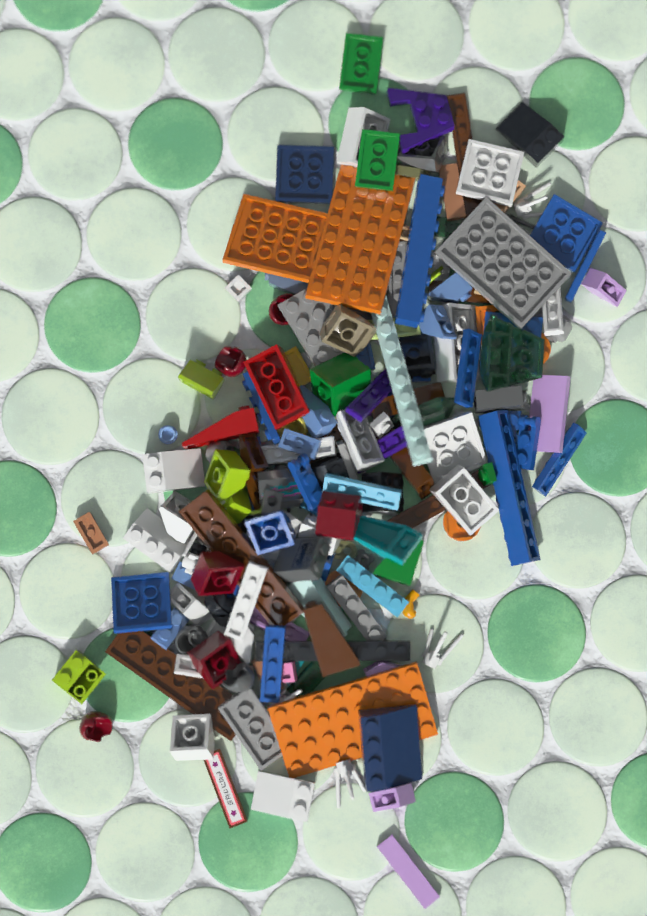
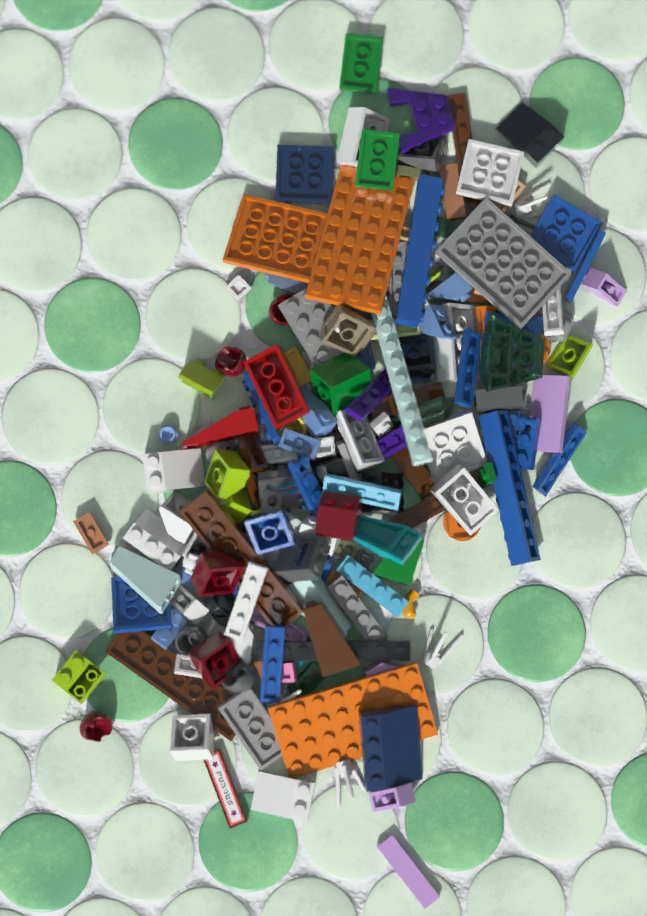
none -> light aqua slope [109,546,181,614]
none -> lime slope [546,335,593,381]

